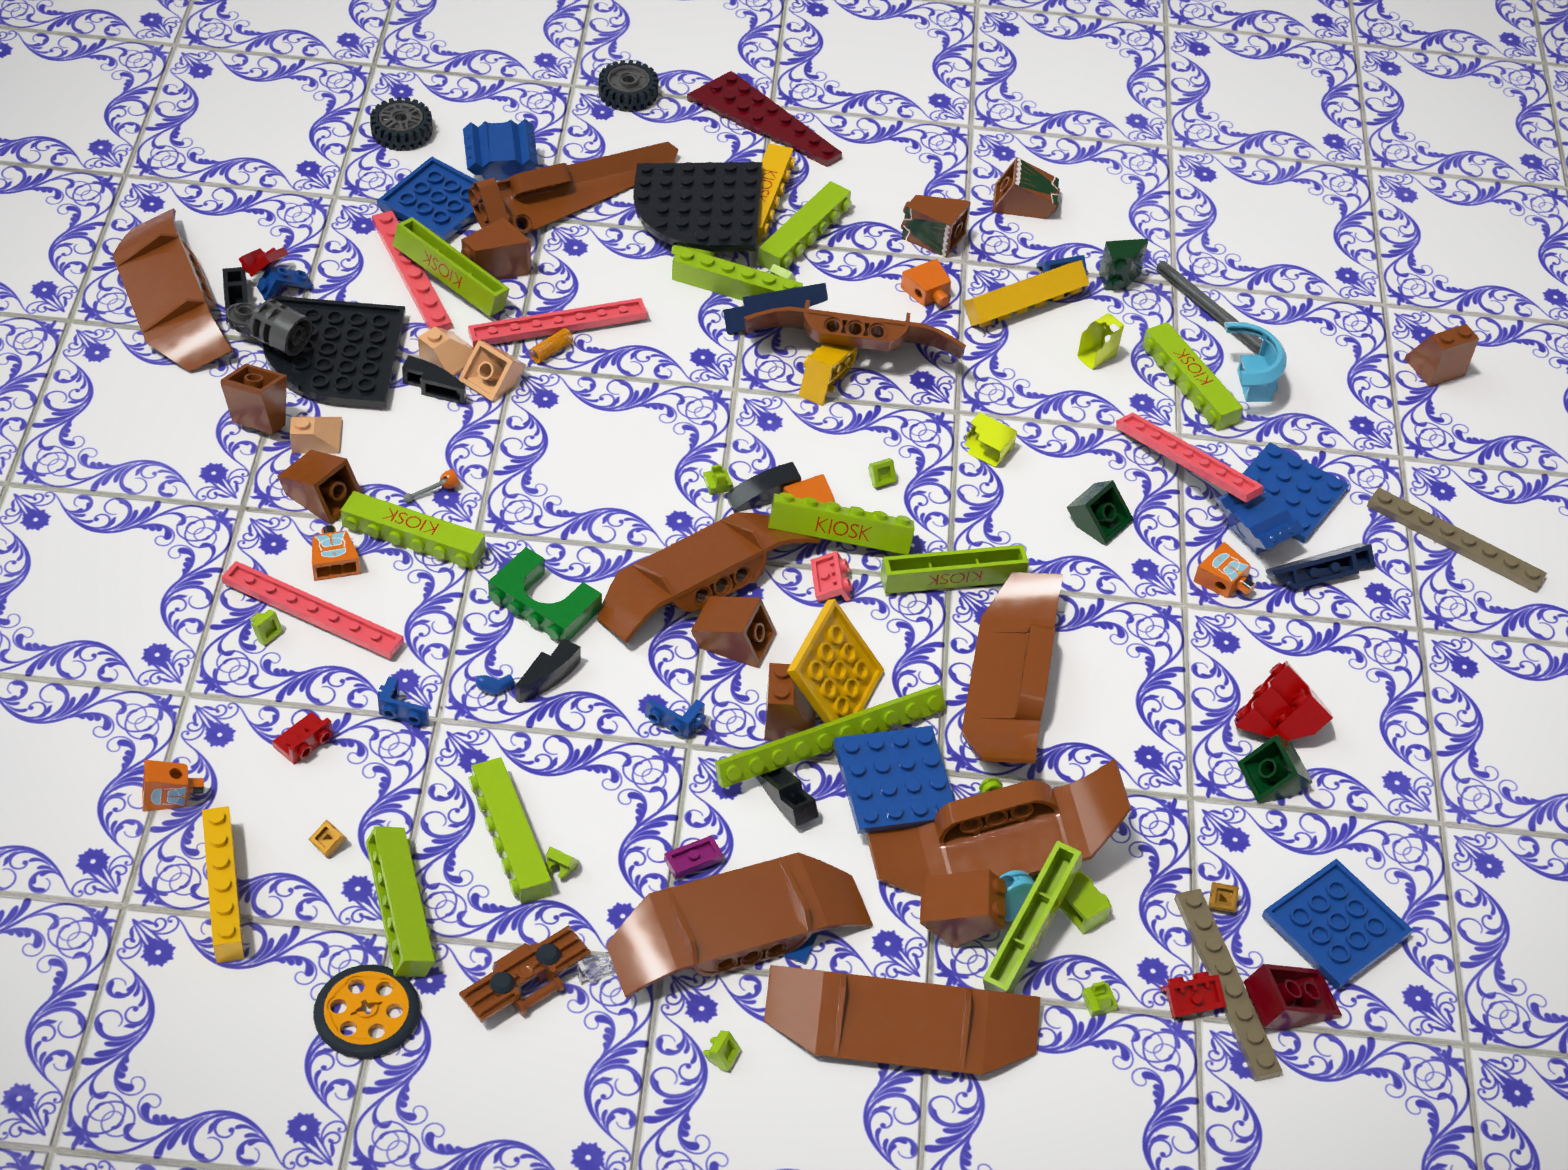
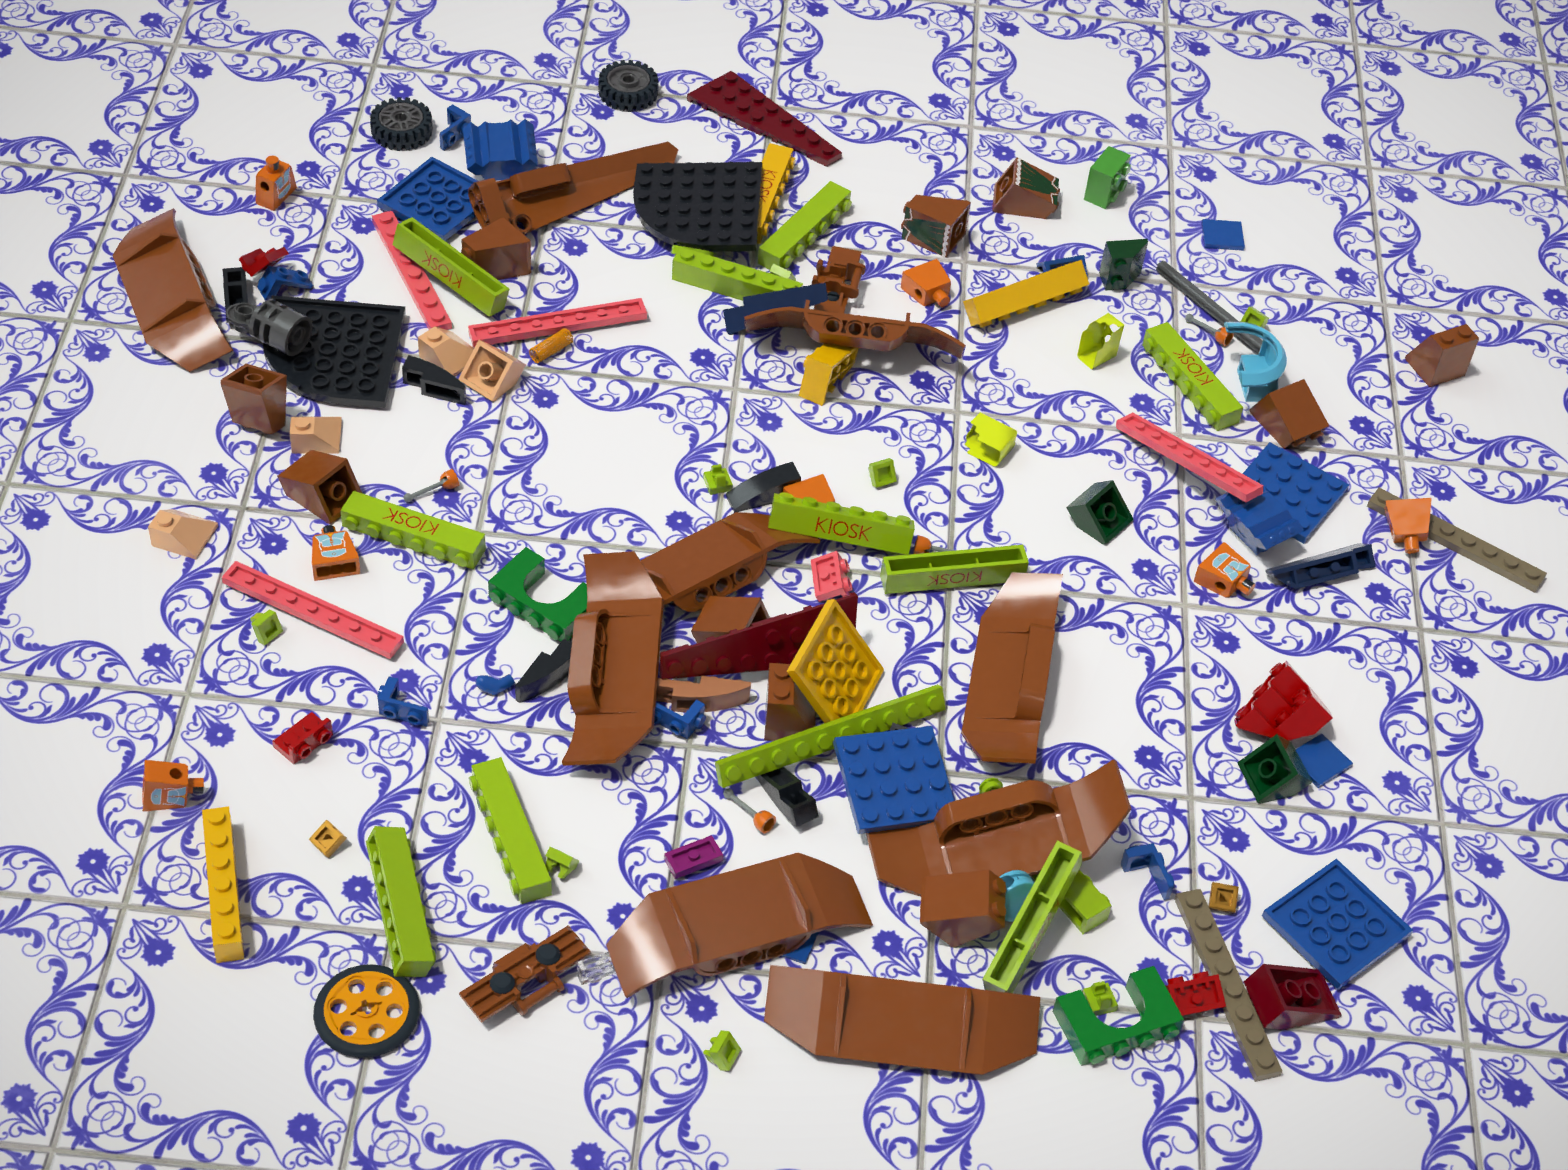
none -> light nougat slope [148,509,218,560]
none -> orange torso [256,155,297,211]
none -> blue bracket [439,104,471,150]
none -> dark orange piece [561,551,664,766]
none -> nougat slope [656,676,751,713]
none -> dark red wing [660,592,858,680]
none -> orange hinge [723,788,776,834]
none -> dark orange piece [811,246,866,313]
none -> orange hinge [913,535,955,554]
none -> green arch [1052,966,1184,1066]
none -> bright green brick [1084,146,1131,209]
none -> blue bracket [1120,843,1175,900]
none -> hinge [1185,314,1234,346]
none -> blue piece [1201,219,1245,251]
none -> lime tile [1240,306,1269,328]
none -> dark orange slope [1249,379,1329,449]
none -> blue piece [1295,733,1353,788]
none -> orange torso [1385,498,1431,554]

